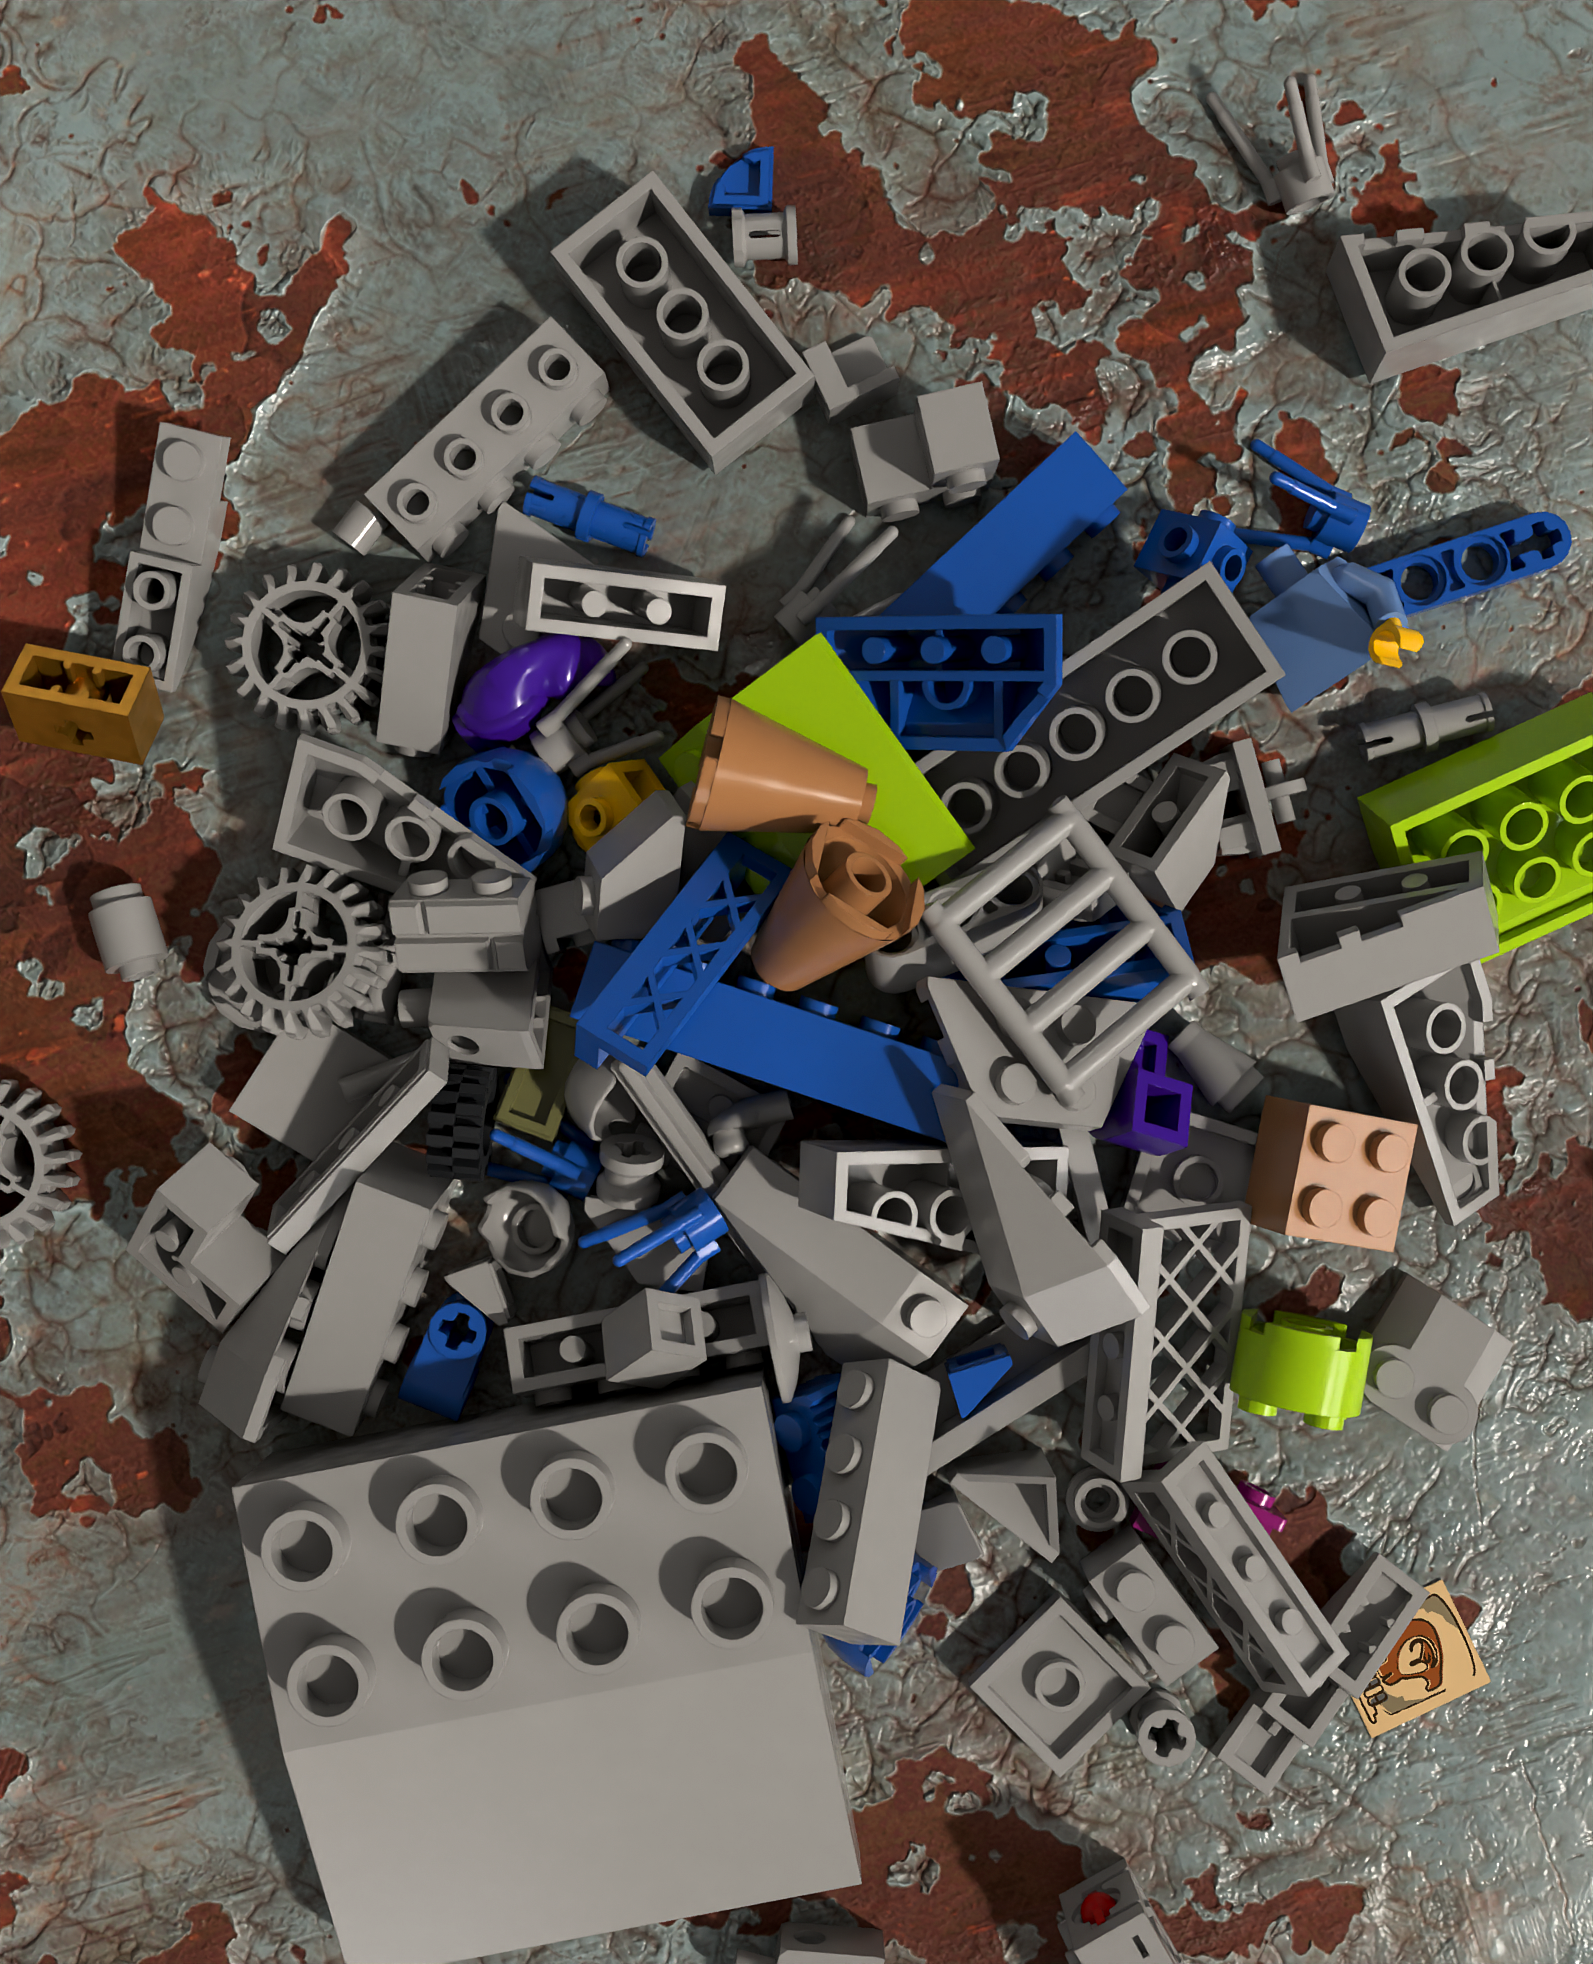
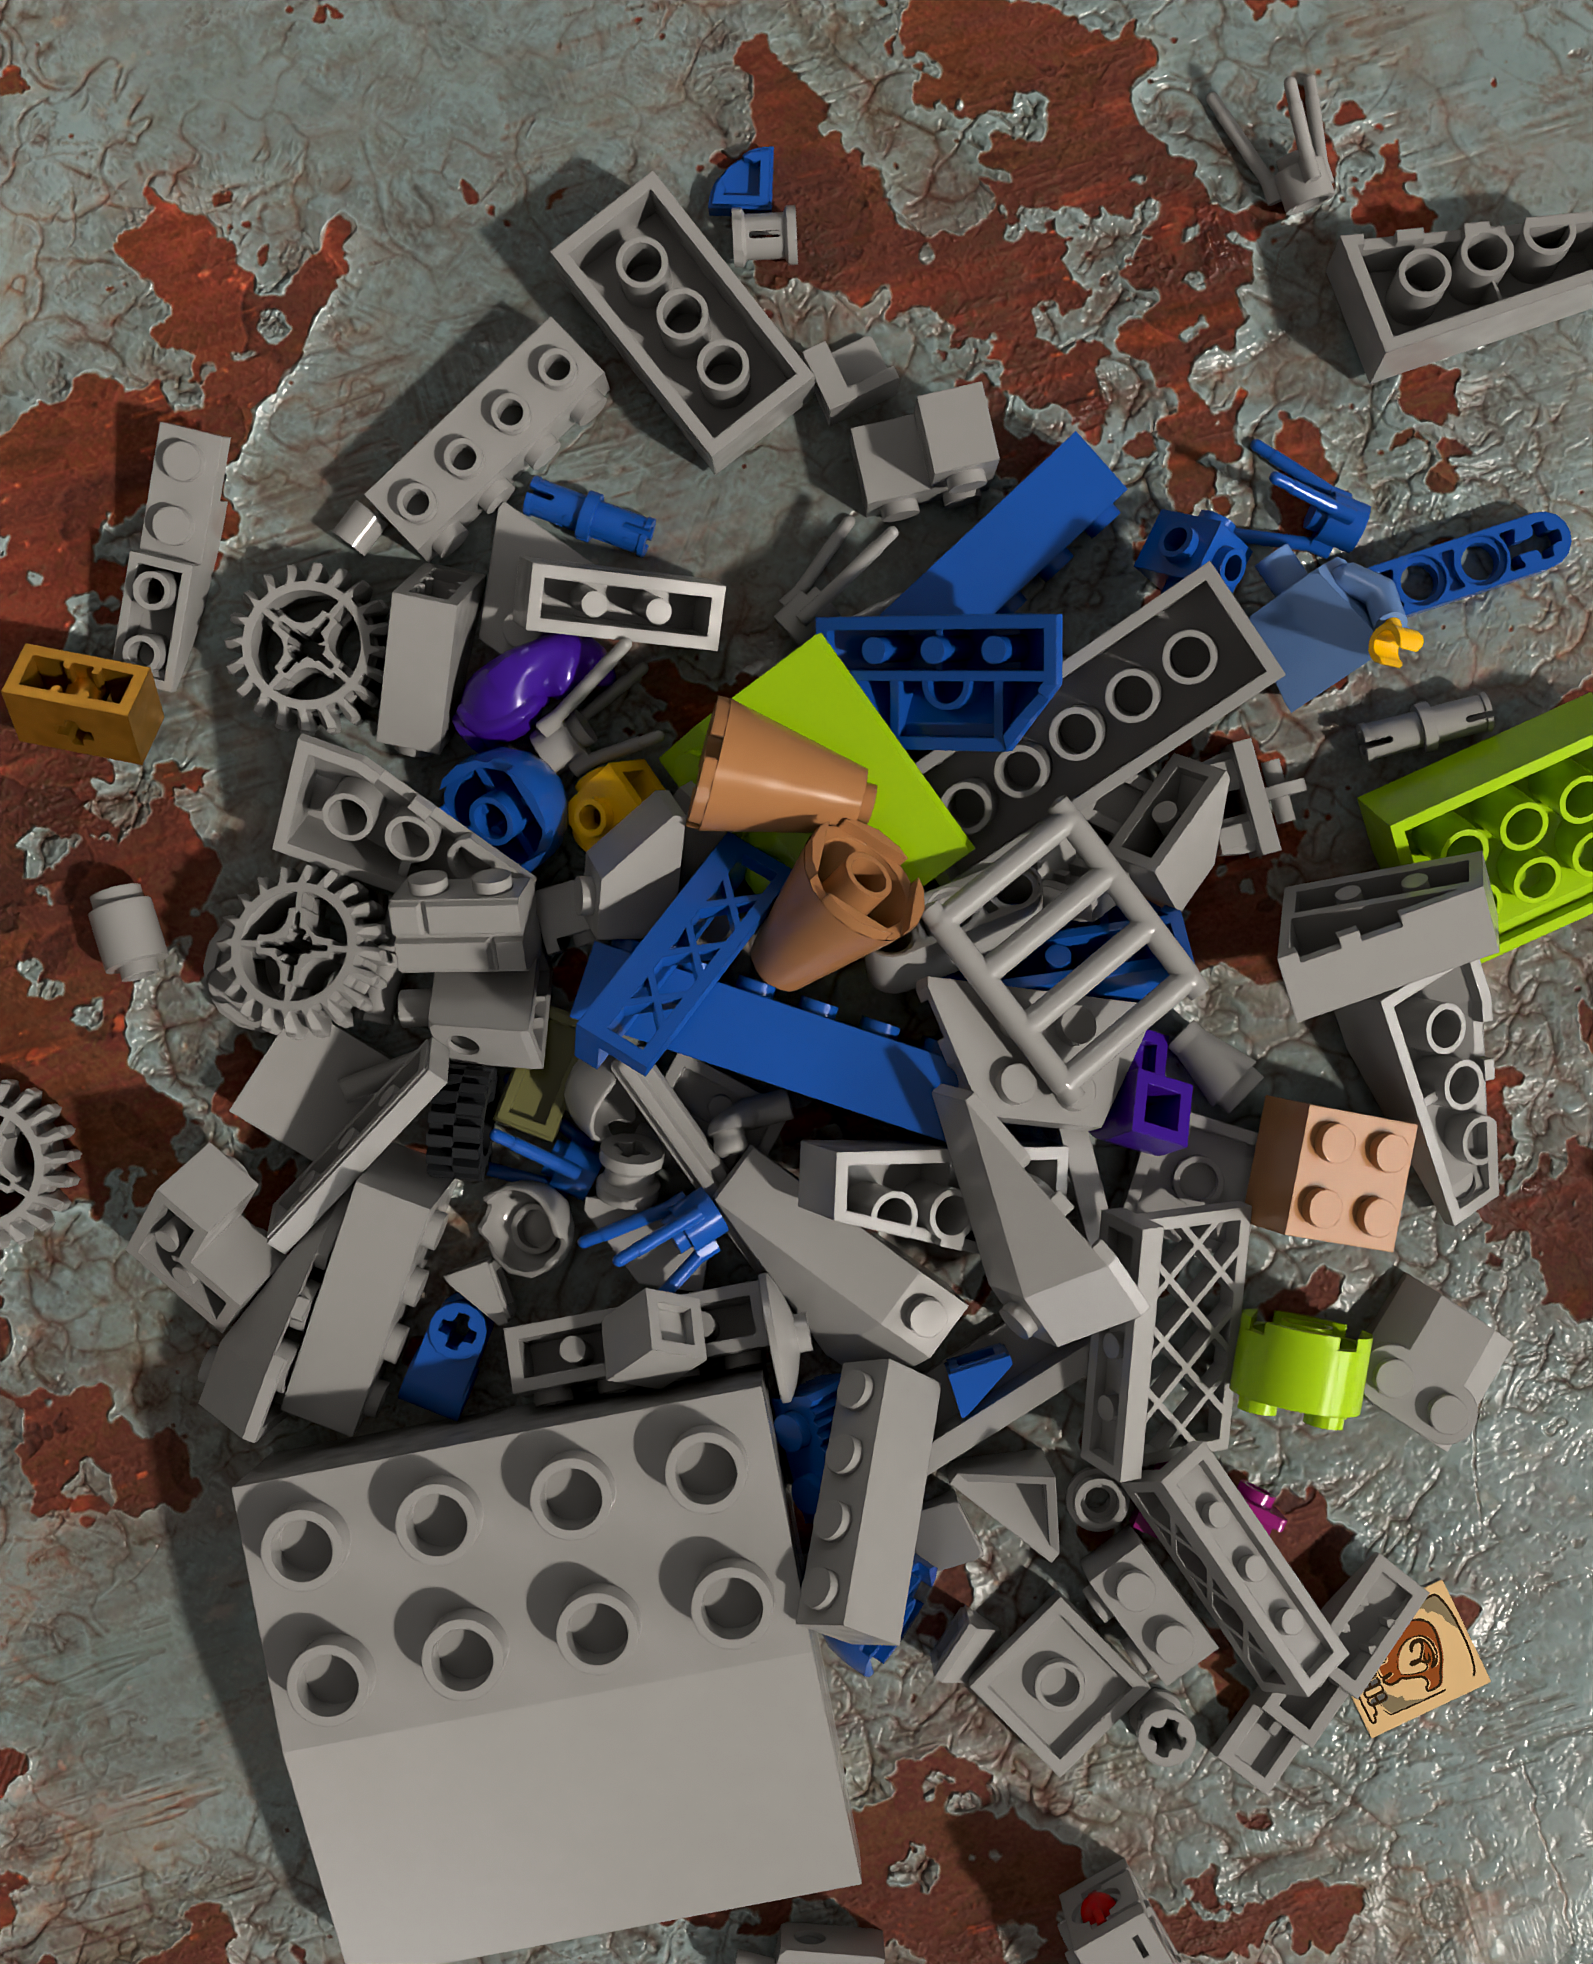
none -> light grey slope [930,1605,1001,1683]

